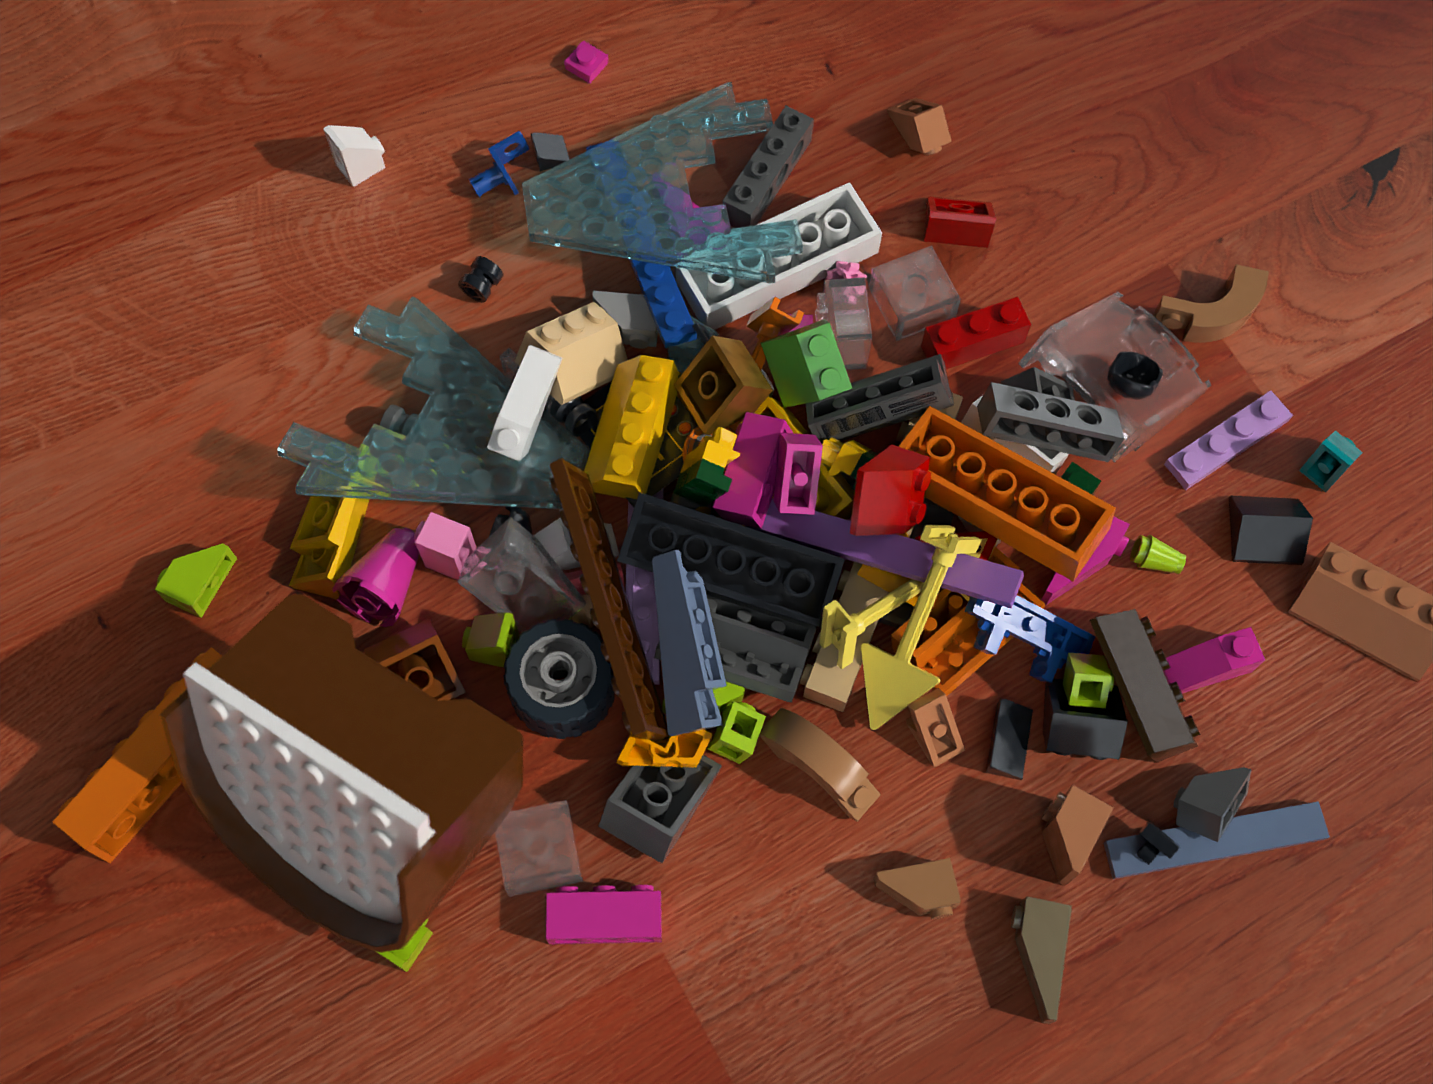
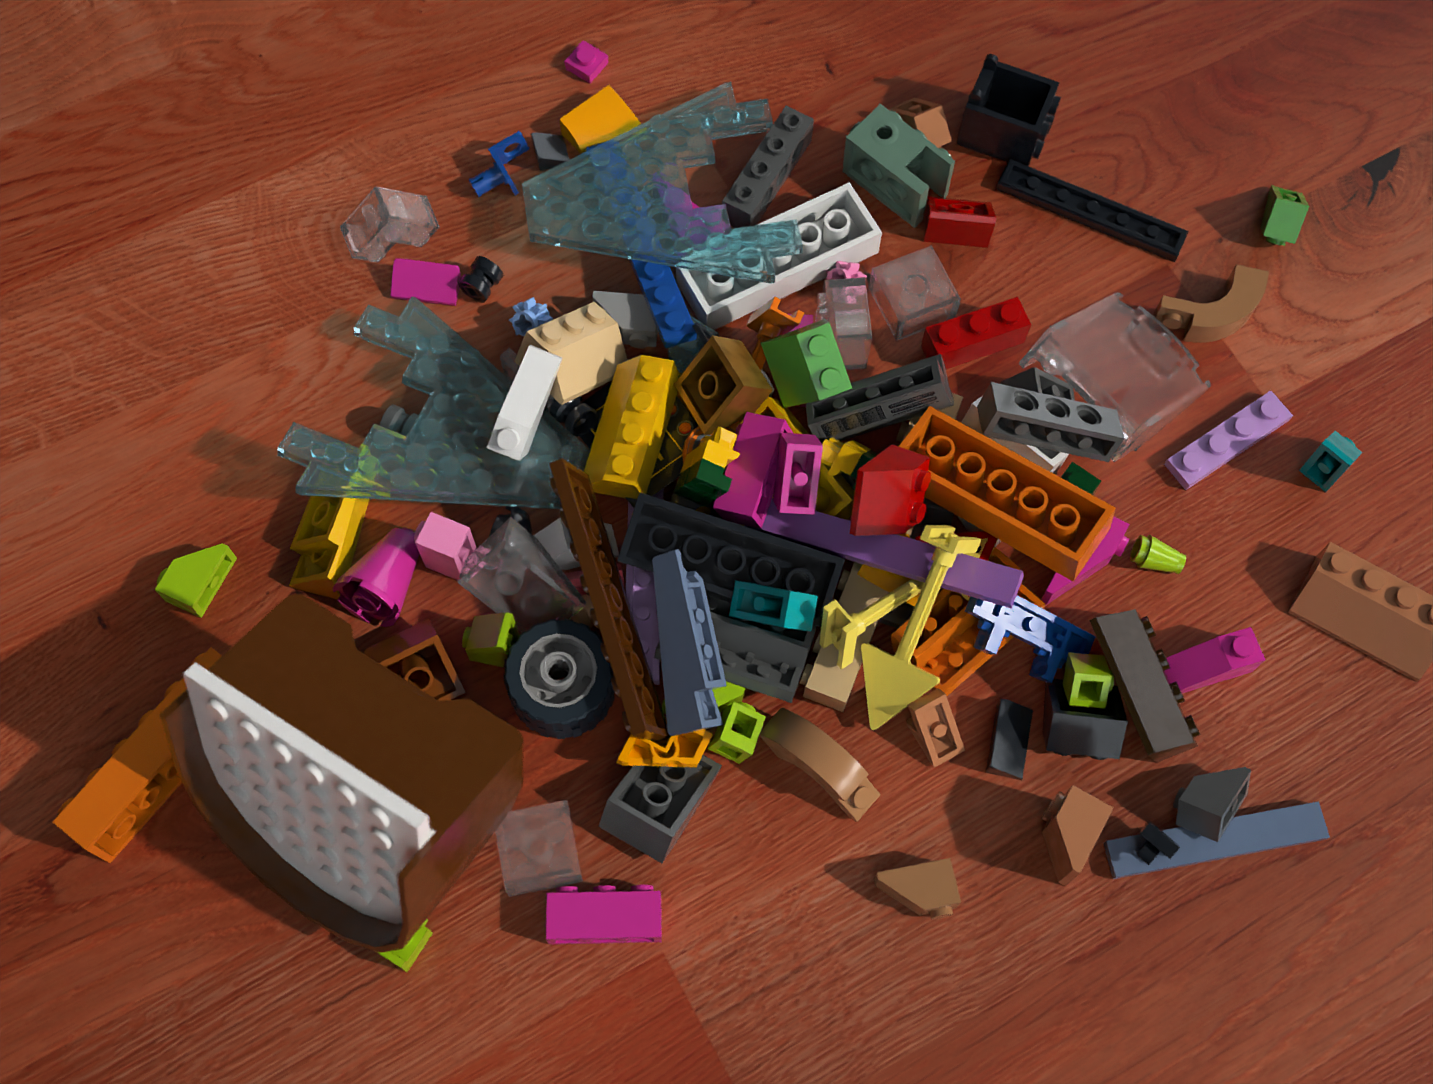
white slope [323,125,385,187] -> none
dark tan slope [1011,896,1072,1024] -> none
black hair [1107,351,1163,400] -> none
black slope [1229,496,1313,565] -> none
none -> clear brick [340,186,440,262]
none -> dark pink slope [391,258,462,306]
none -> light blue gear [509,297,553,336]
none -> light orange slope [559,85,648,154]
none -> teal slope [729,581,818,632]
none -> sand green torso [843,104,955,228]
none -> black container [956,54,1061,166]
none -> black tile [996,159,1189,262]
none -> bright green slope [1260,185,1309,246]

